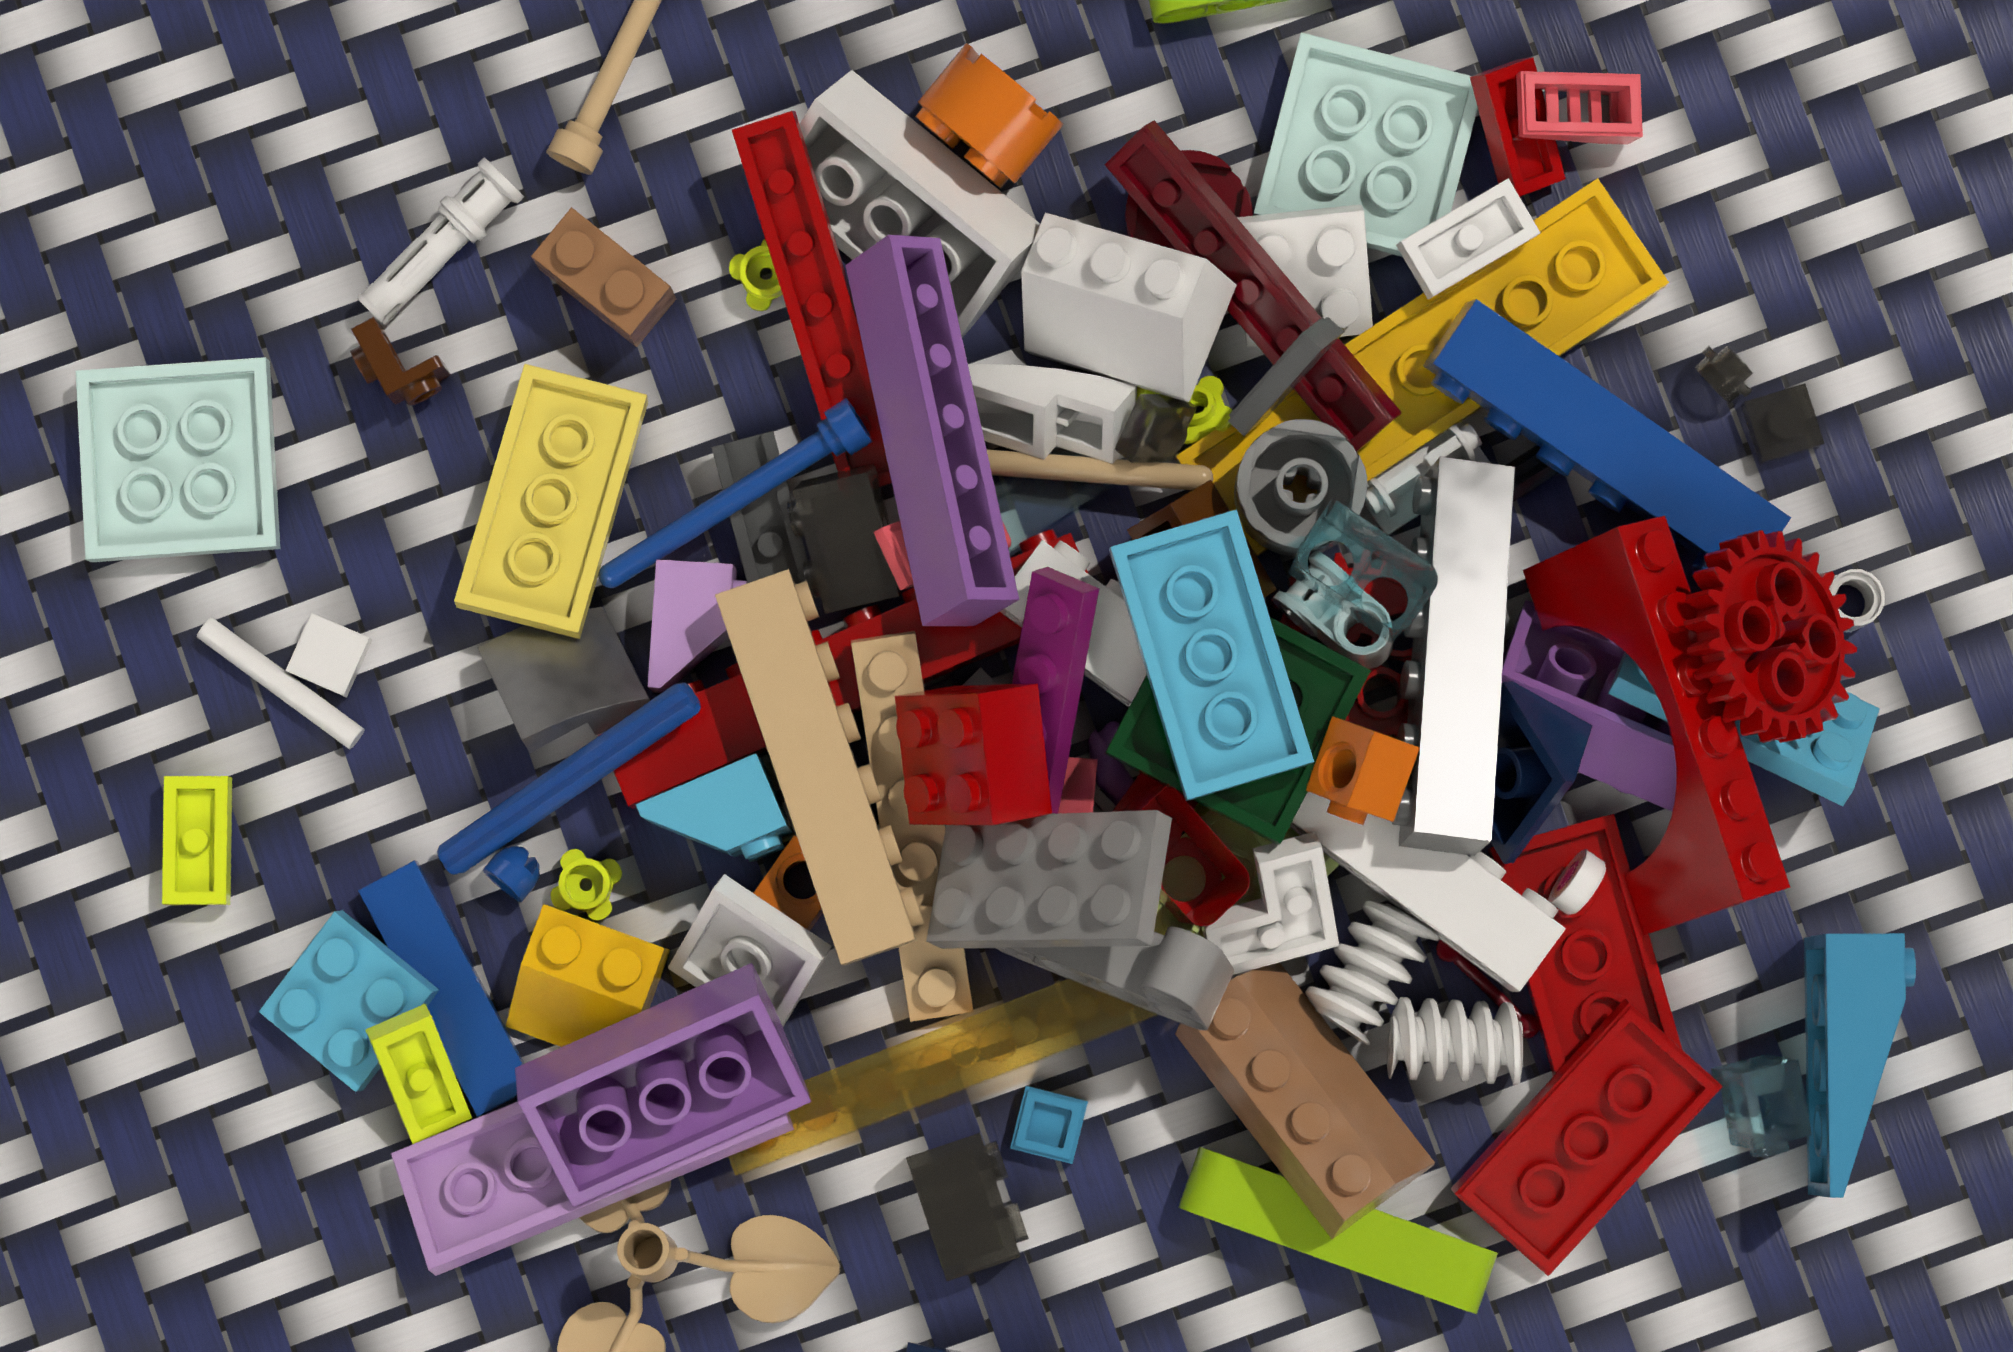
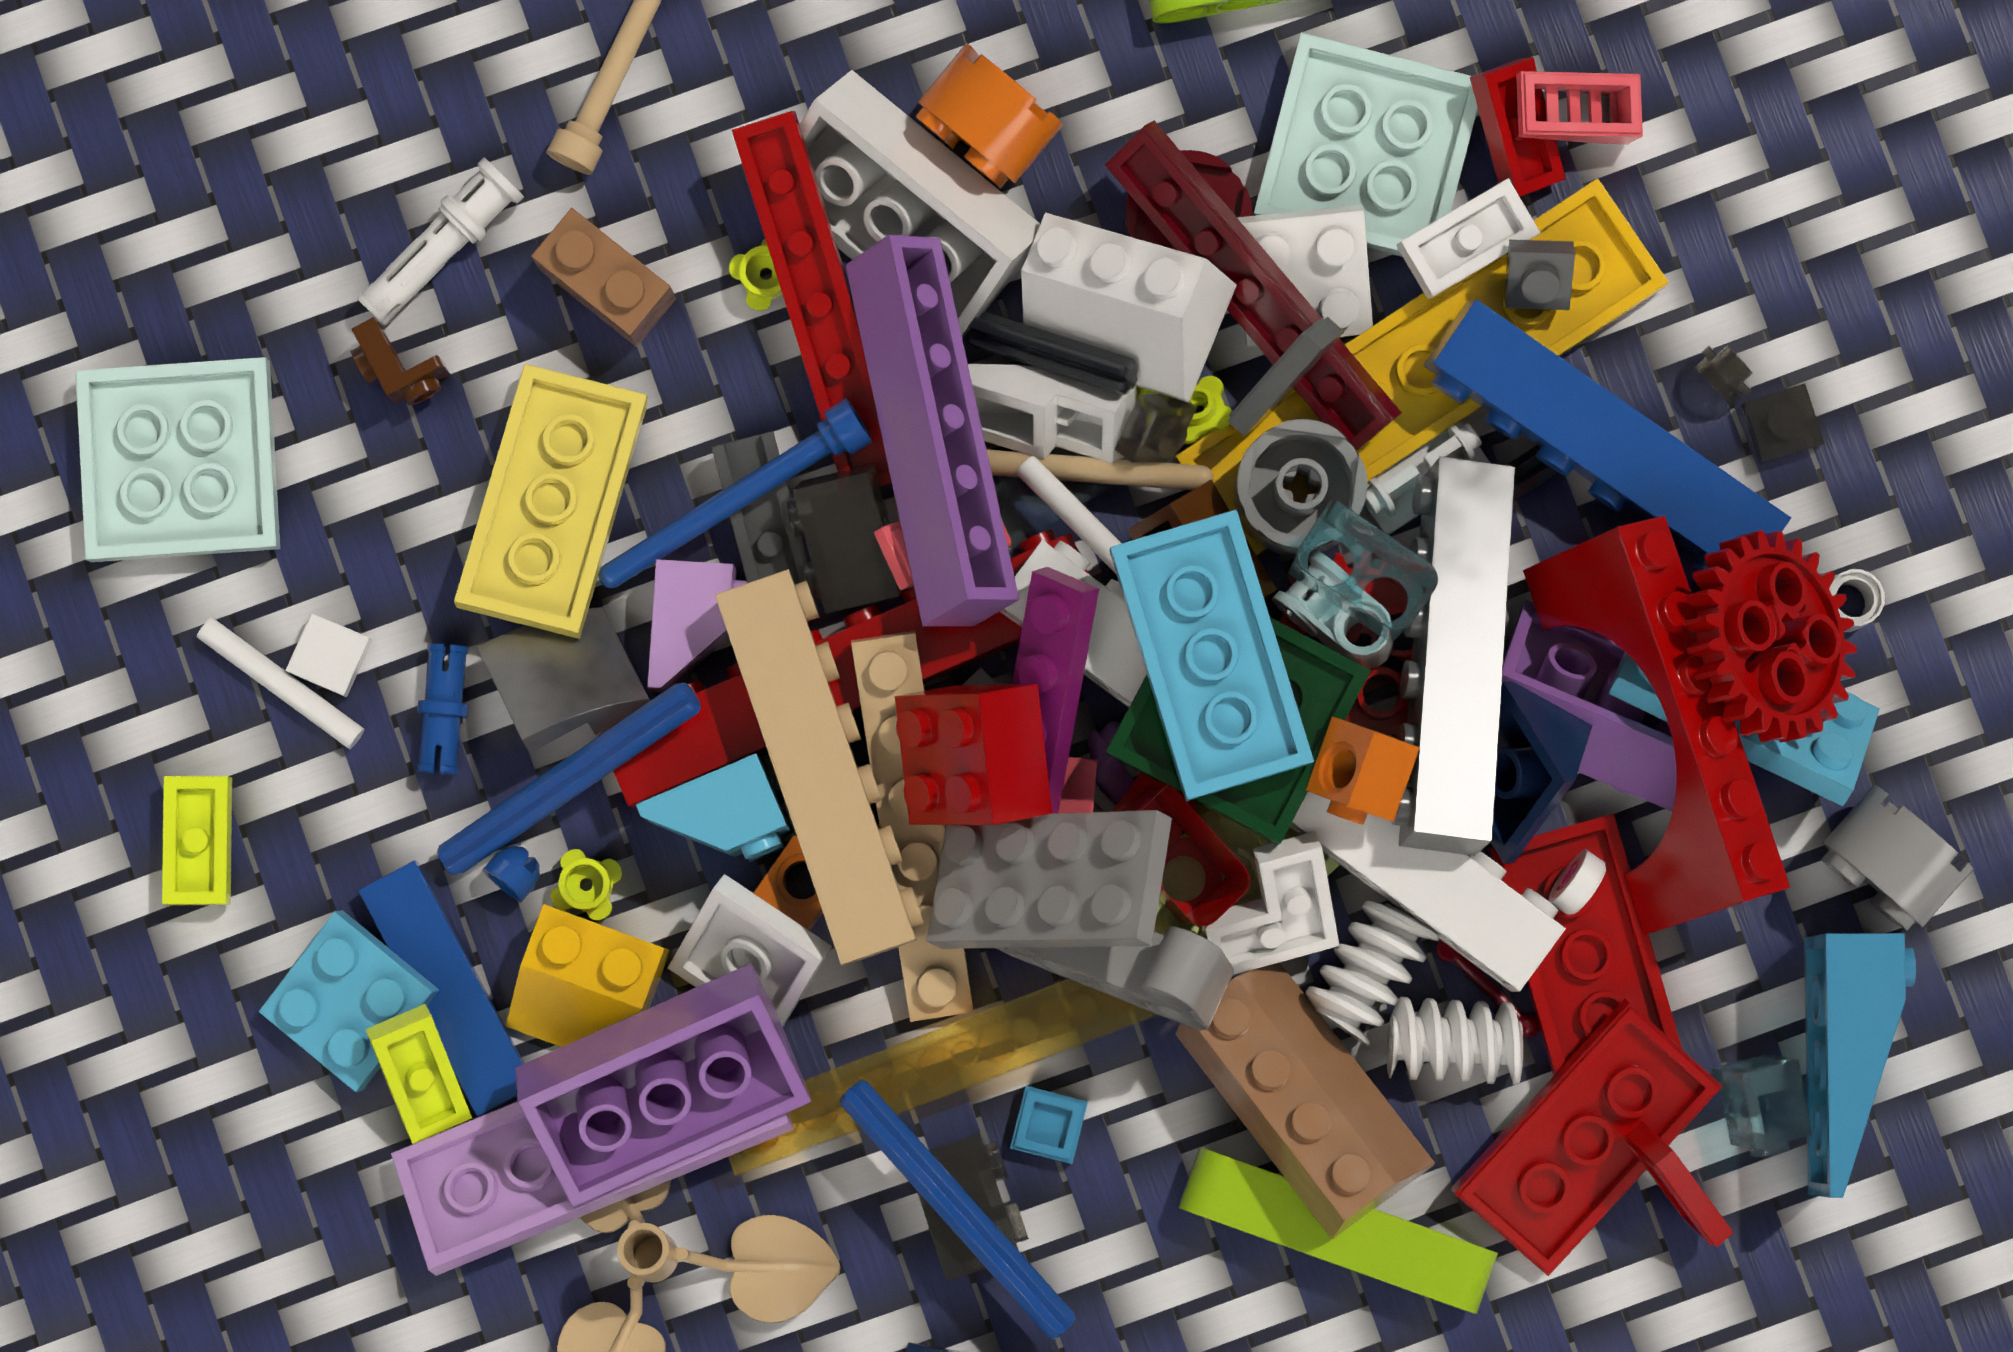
none -> blue pin [416,644,469,775]
none -> blue axle [840,1080,1076,1339]
none -> black axle [969,312,1138,395]
none -> white bar [1016,456,1122,575]
none -> dark grey plate [1504,239,1575,310]
none -> red tile [1625,1122,1734,1247]
none -> light grey brick [1821,784,1974,931]

